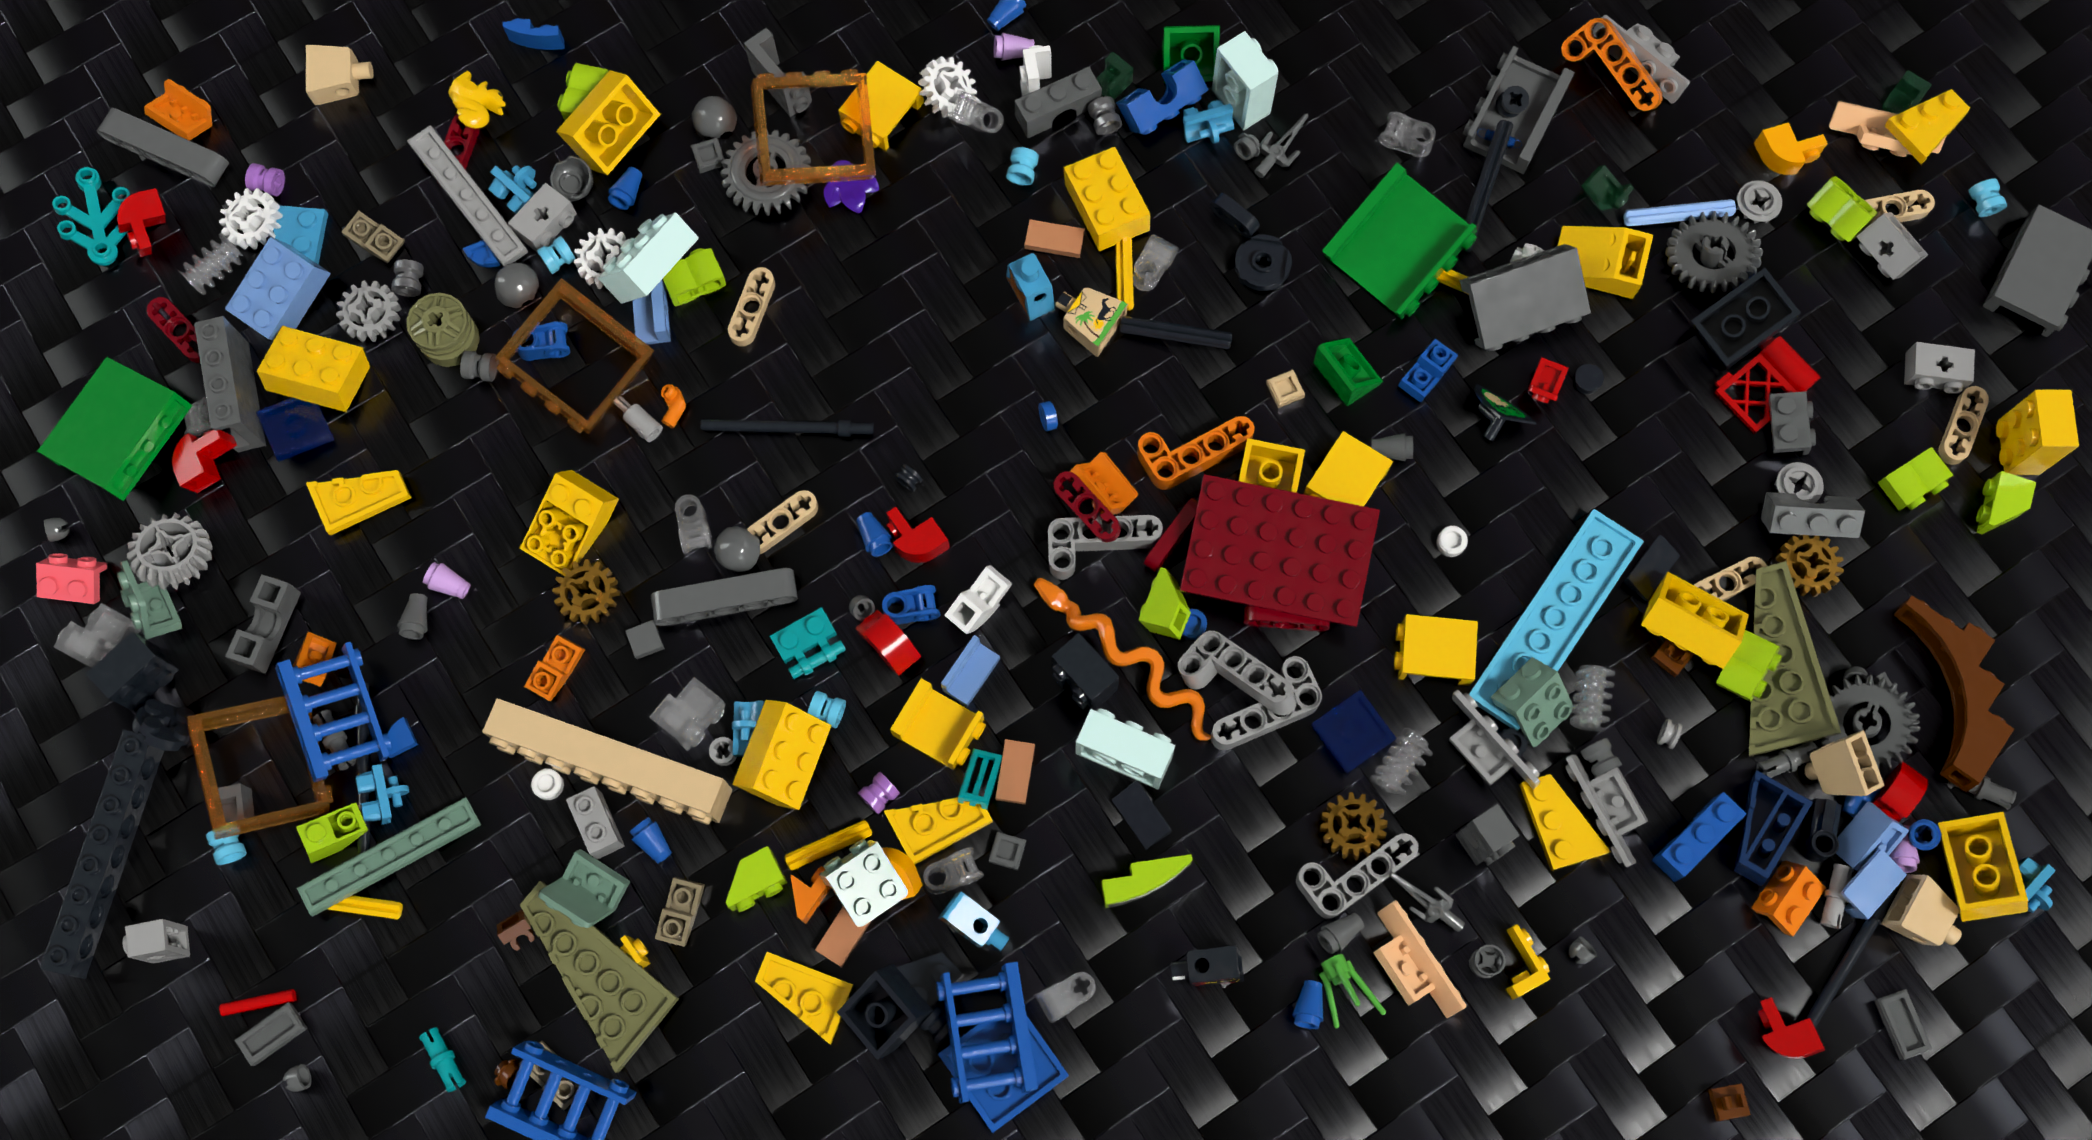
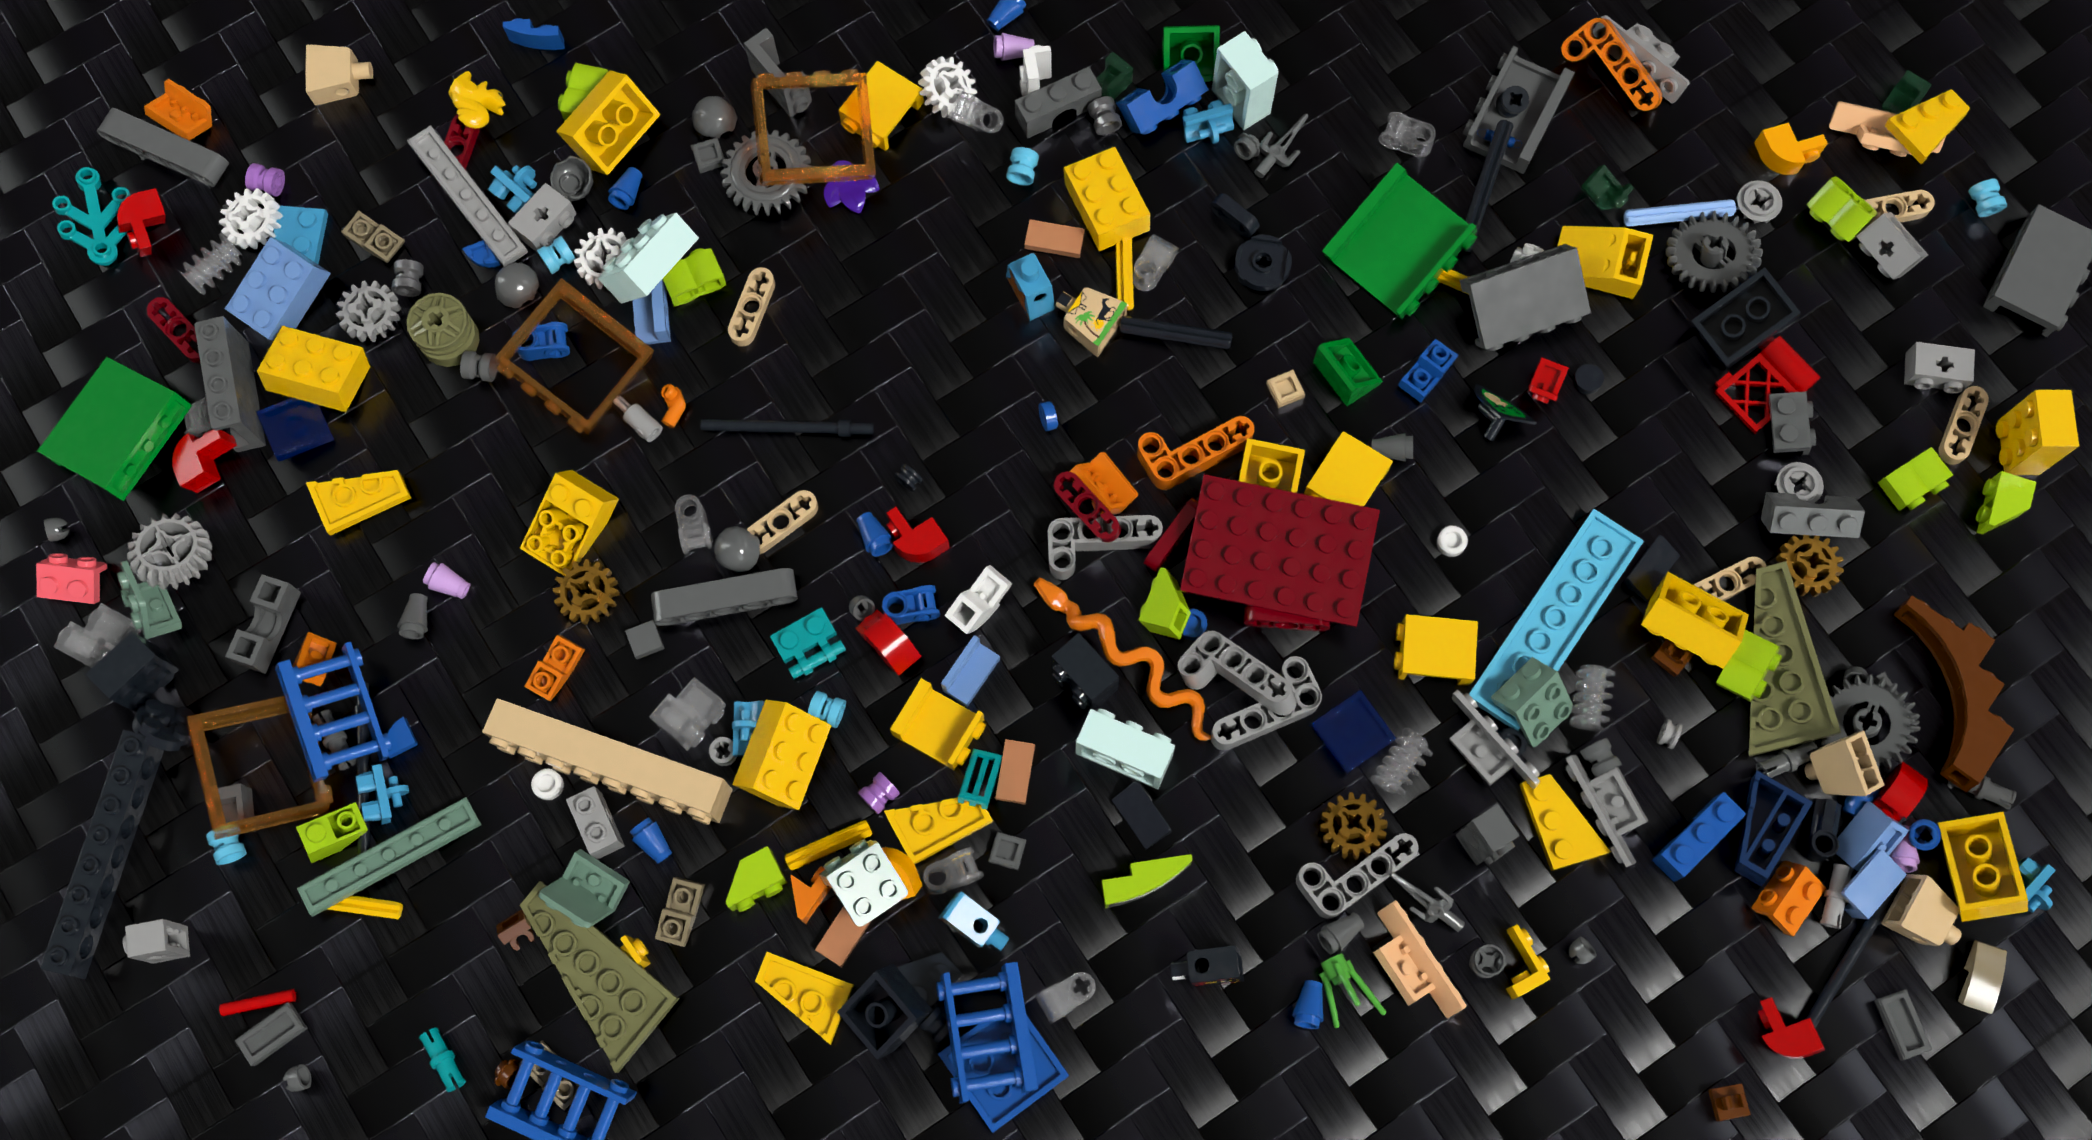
none -> dark tan slope [1958,940,2007,1014]

